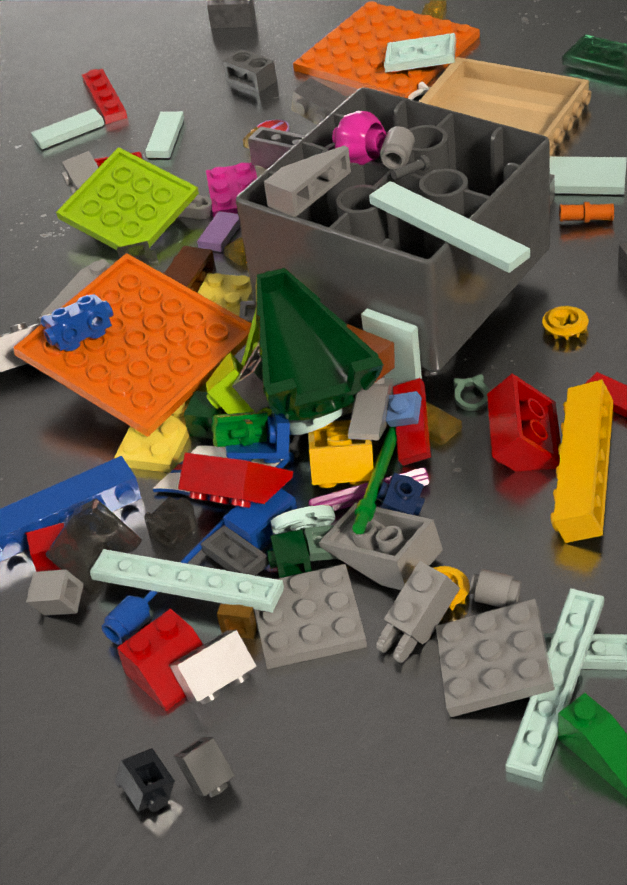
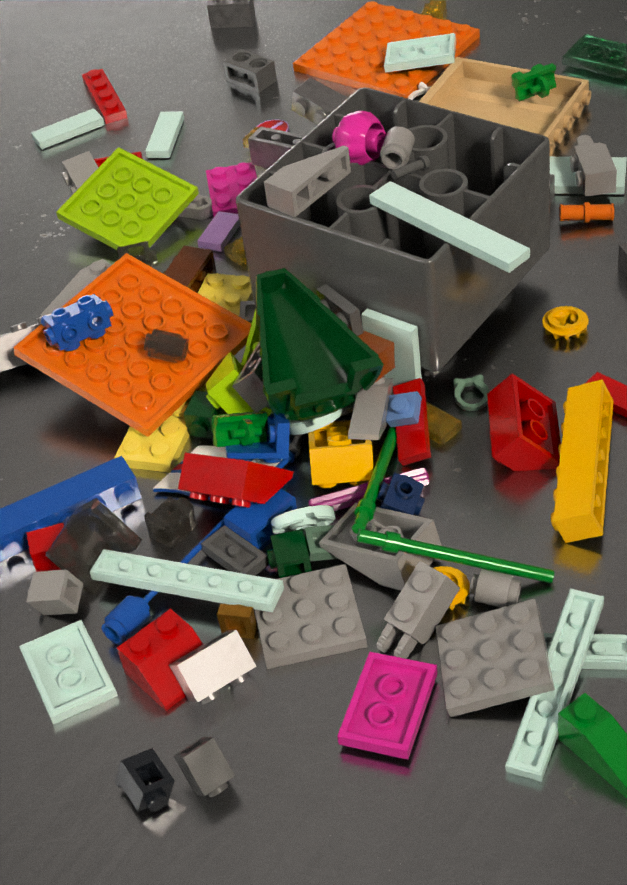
none -> light aqua tile [19,620,118,725]
none -> clear smoke brick [144,329,189,363]
none -> dark grey plate [316,284,364,336]
none -> dark pink plate [337,652,438,760]
none -> green bar [357,529,554,583]
none -> green hips [511,63,556,101]
none -> light grey hinge [570,135,617,197]

